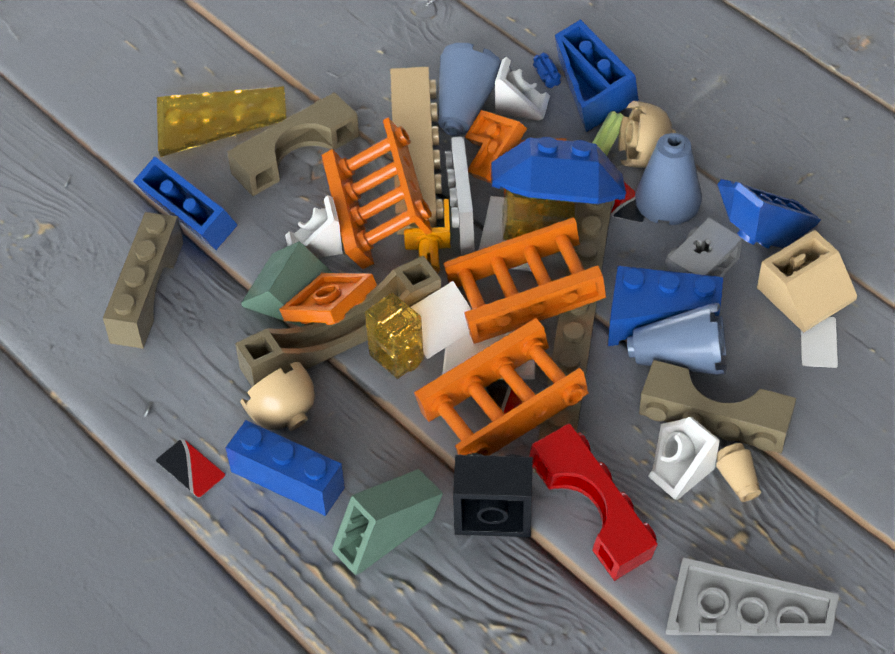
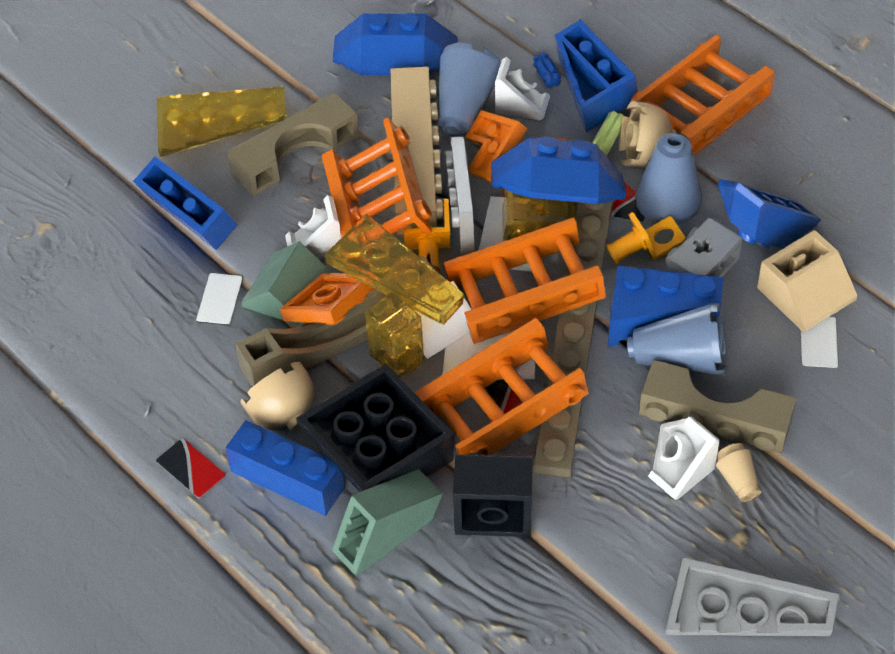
dark tan arch [103,212,183,348] -> none
red arch [529,423,658,581] -> none
none -> white sticker [196,273,243,324]
none -> black slope [296,364,454,492]
none -> clear yellow wing [326,214,464,325]
none -> blue wedge [333,13,458,76]
none -> light orange bracket [606,212,686,264]
none -> orange fence [630,34,775,156]

